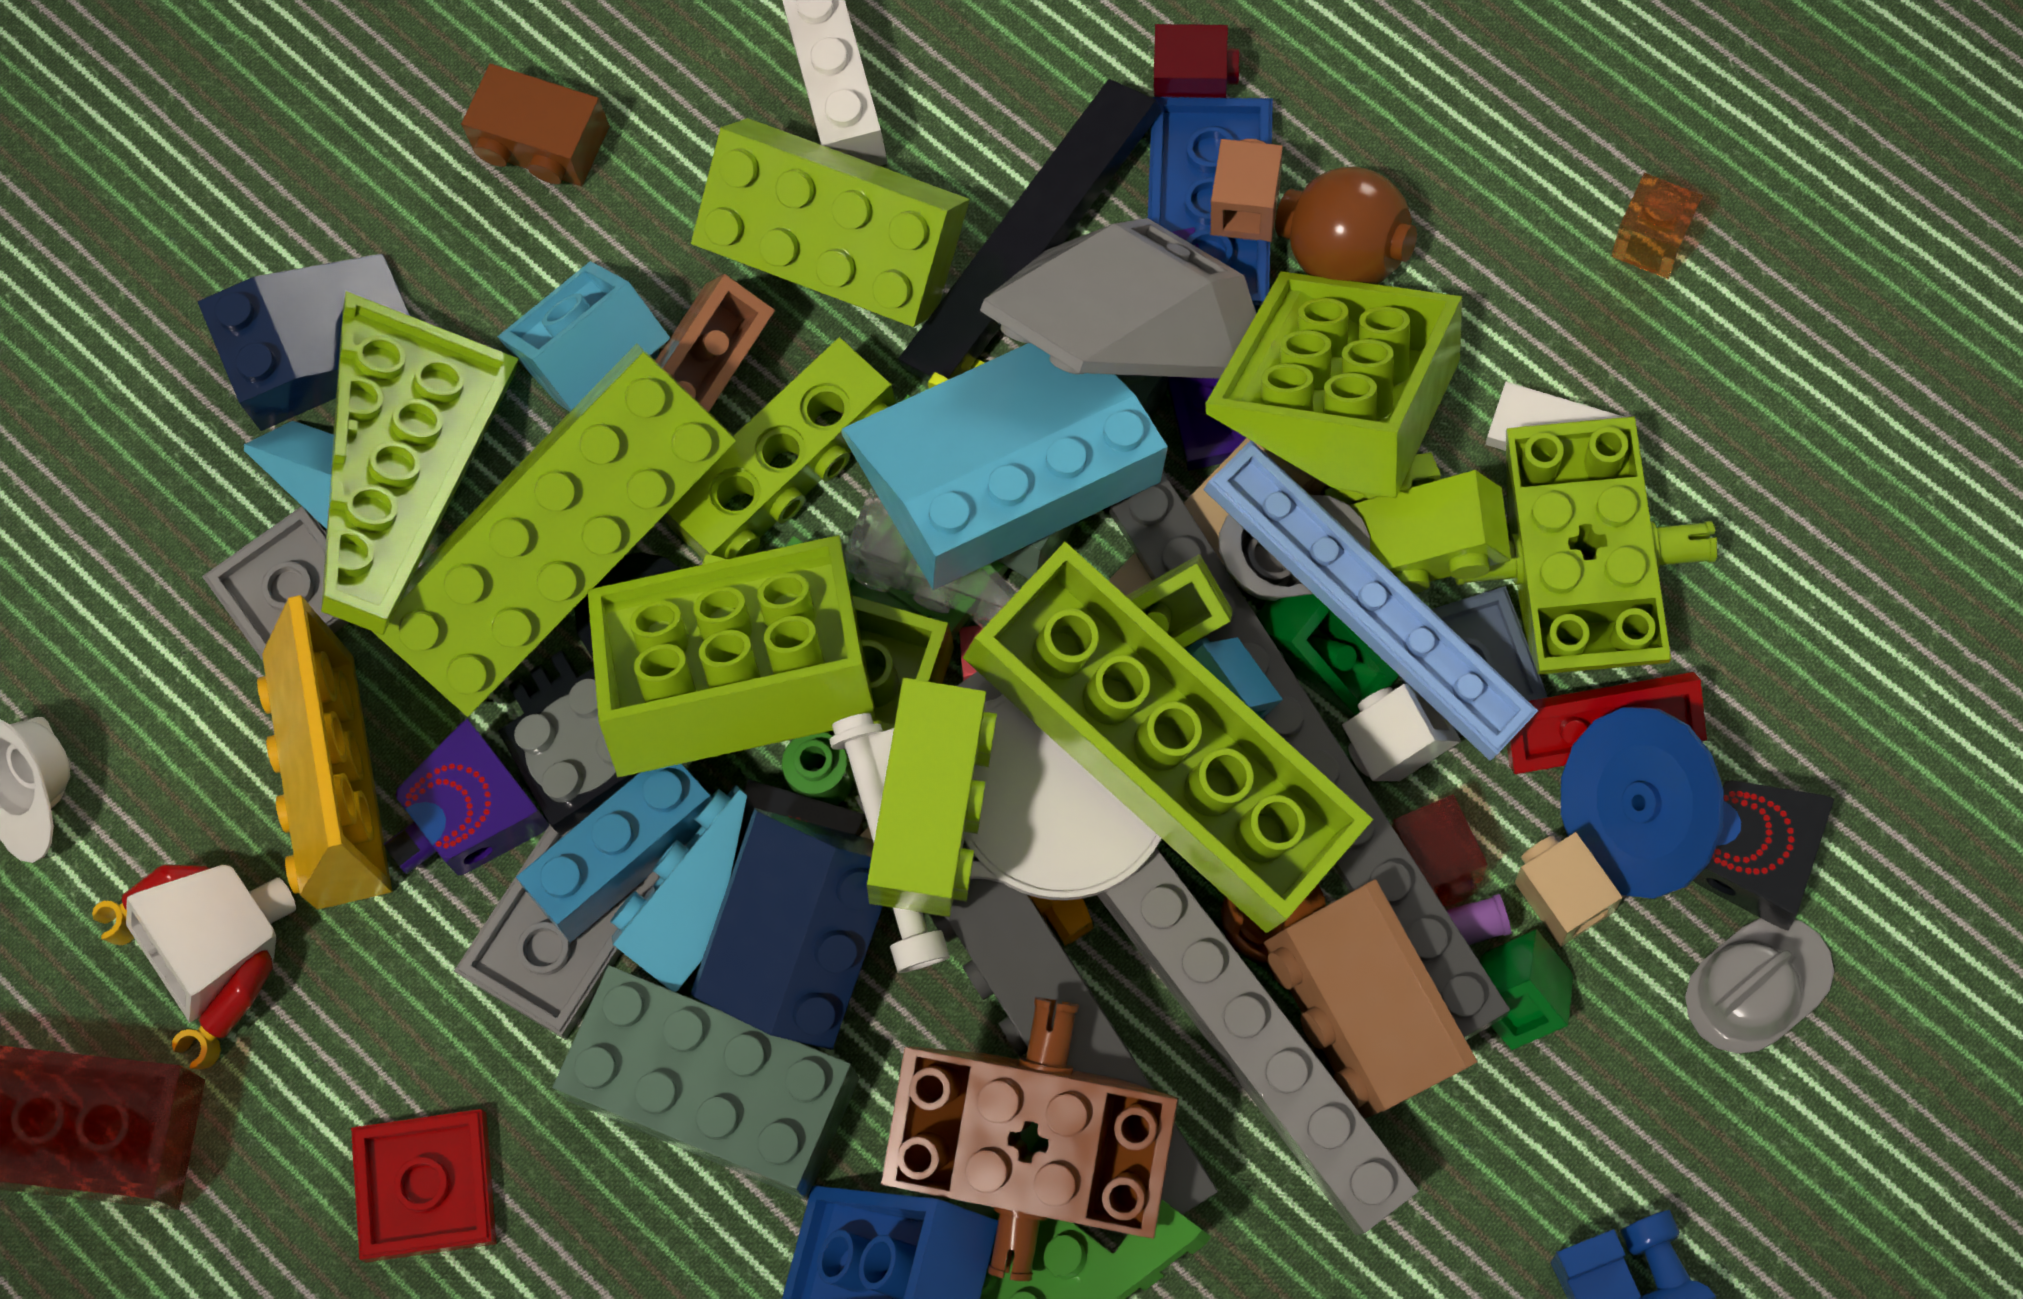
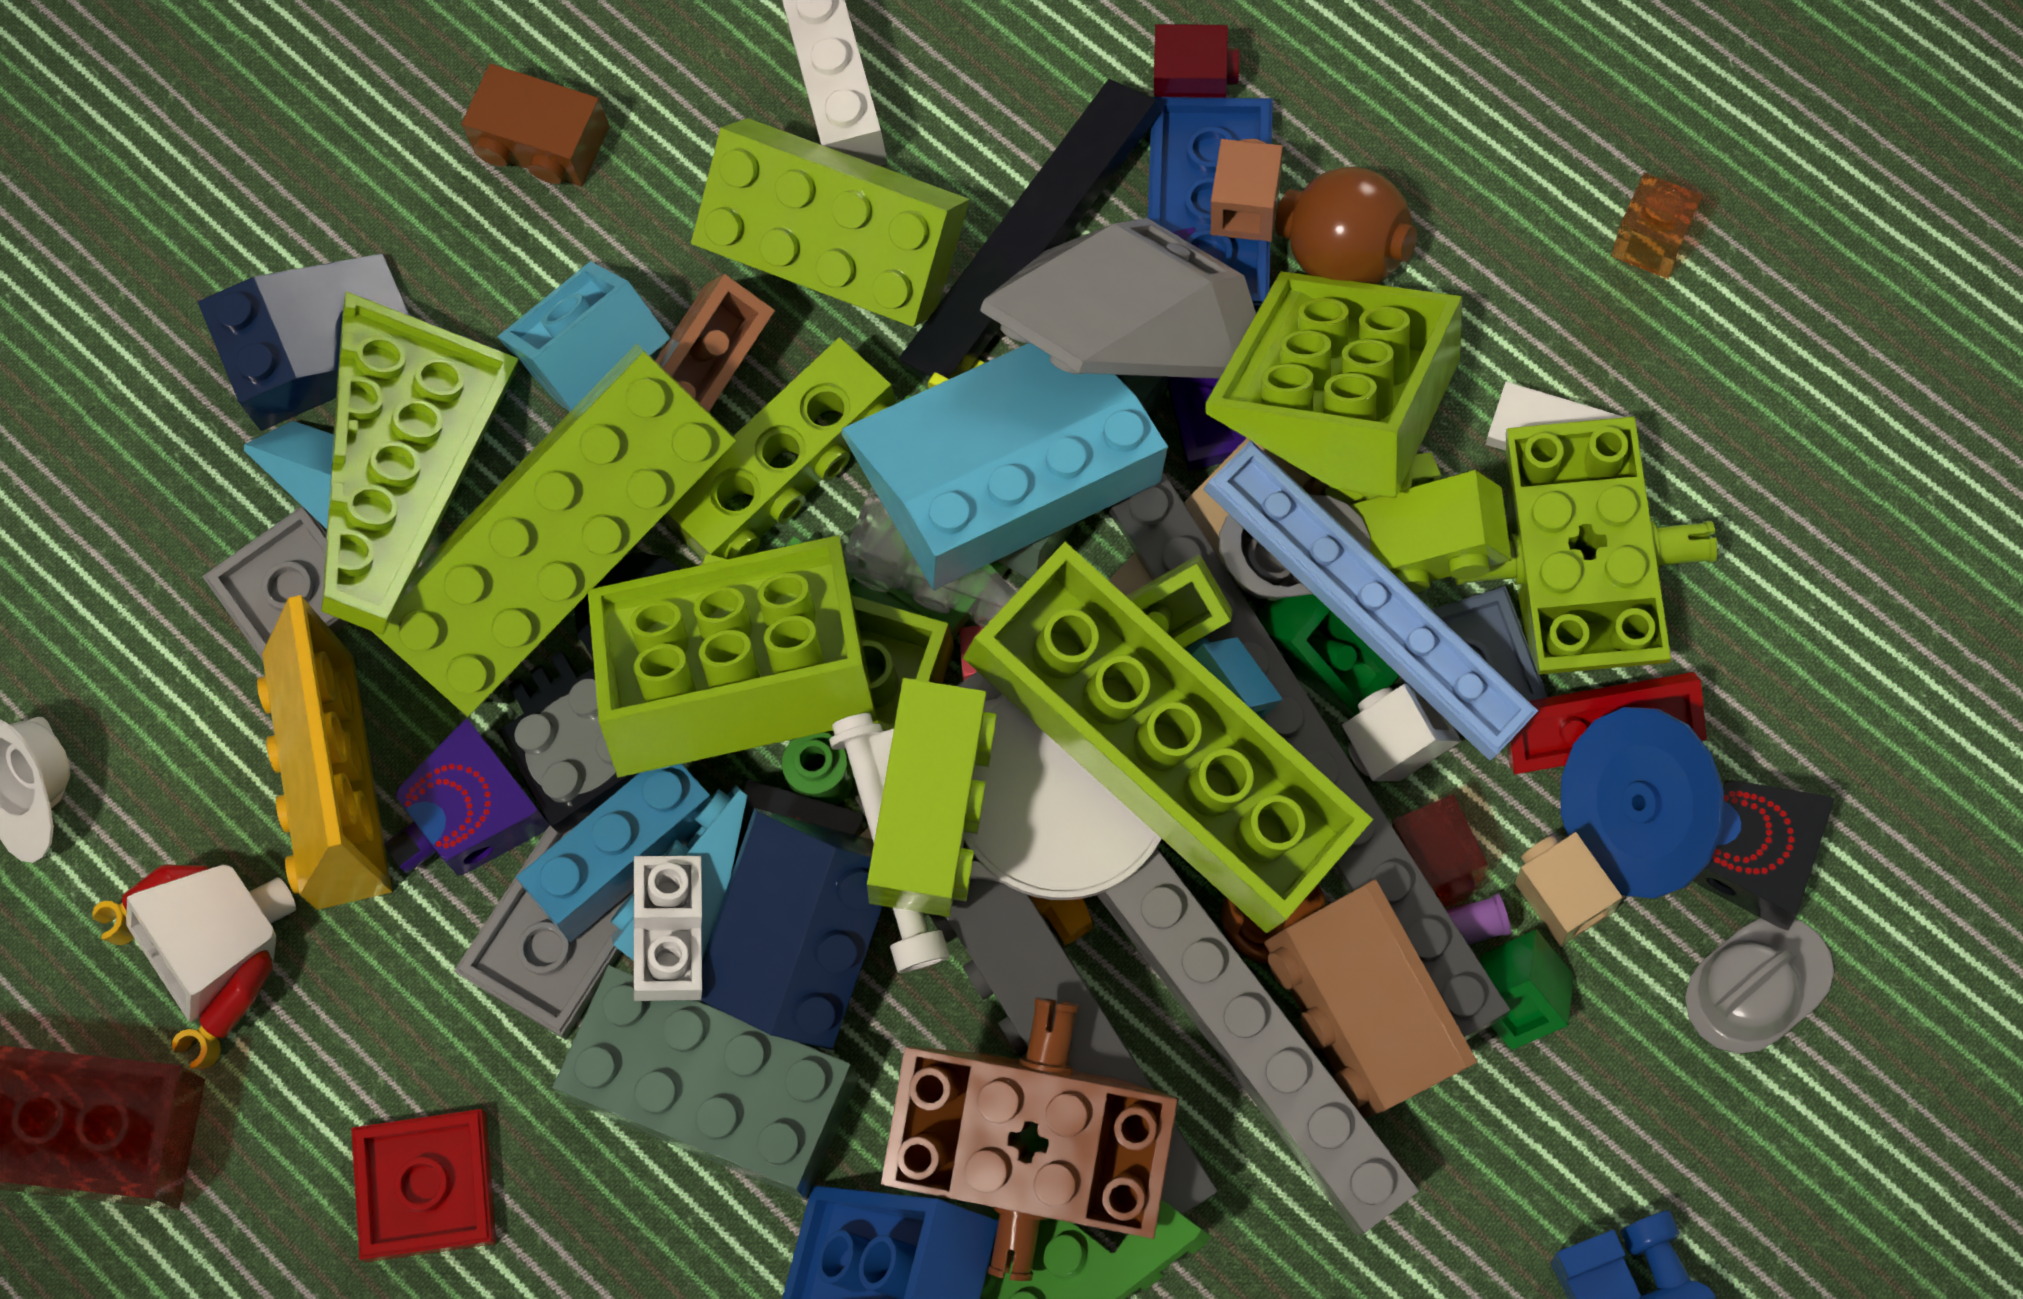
none -> white slope [634,856,702,1001]

